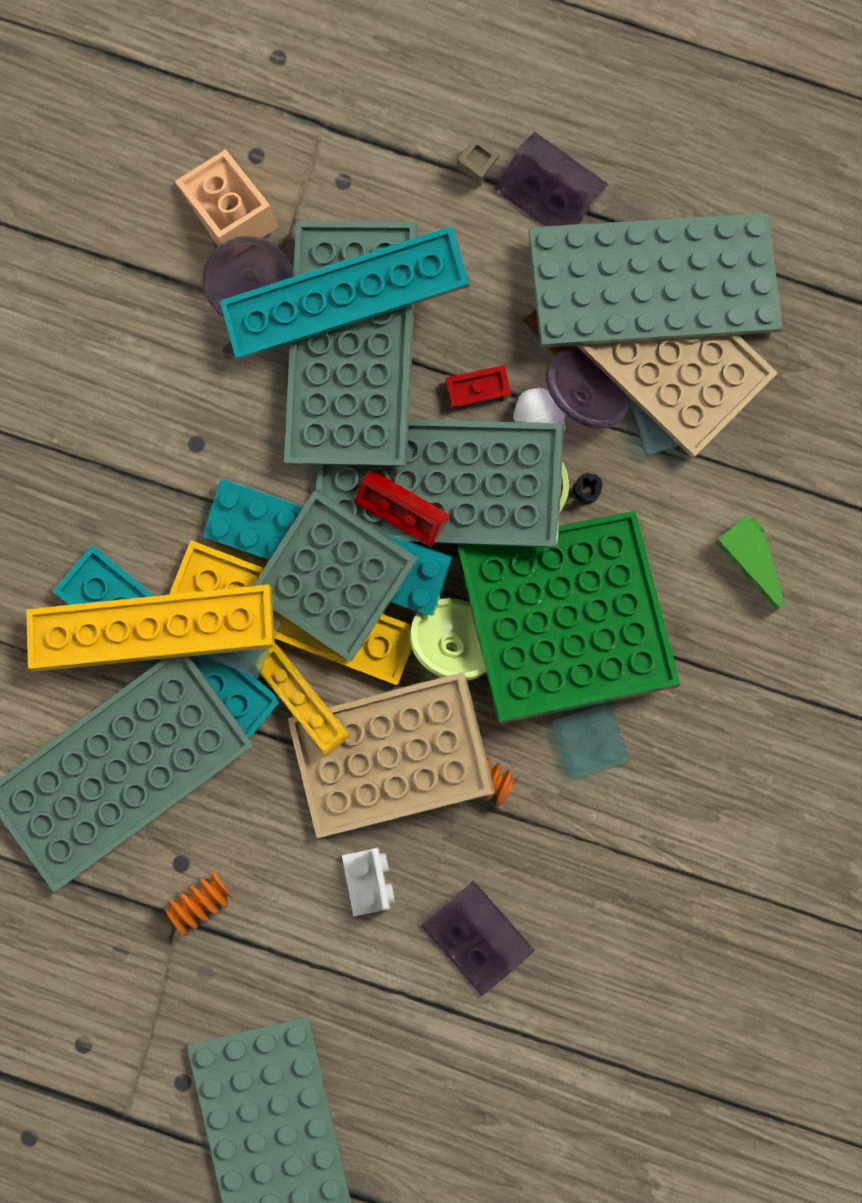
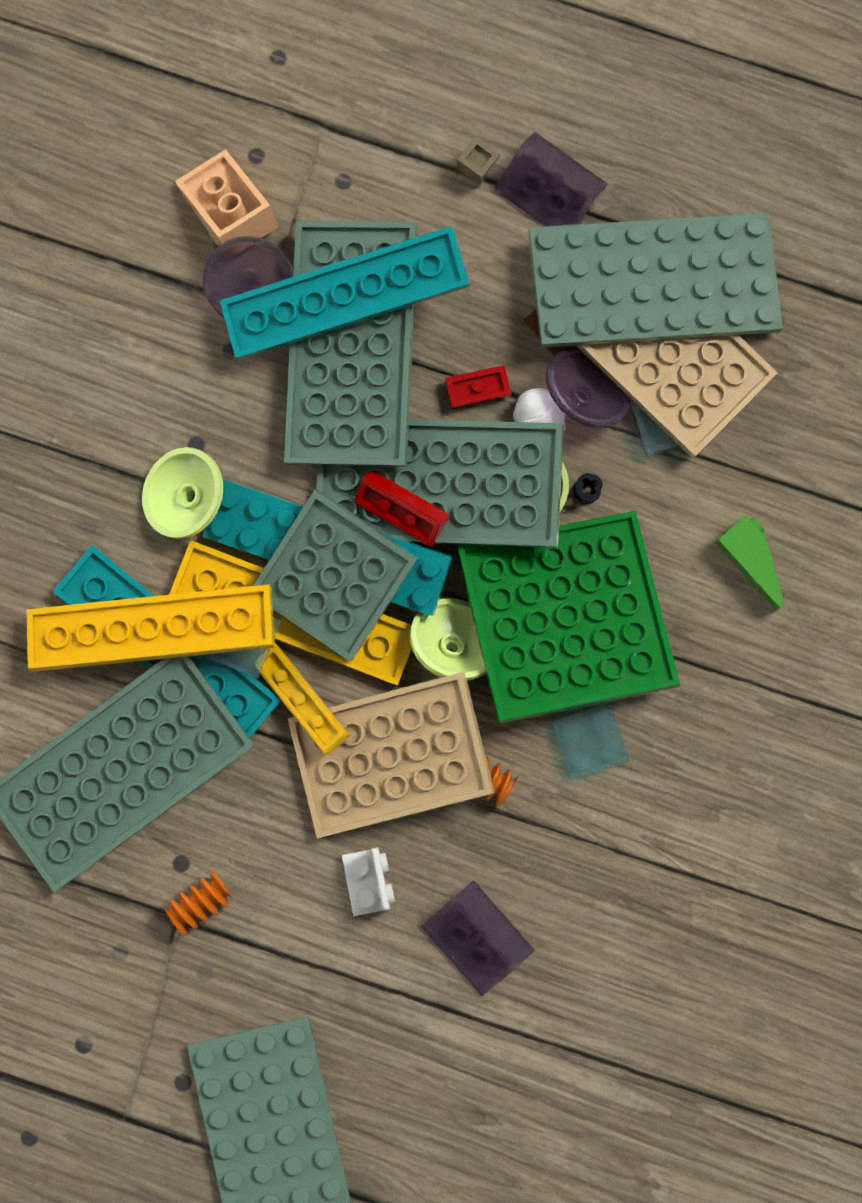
none -> yellowish green dish [142,447,223,539]

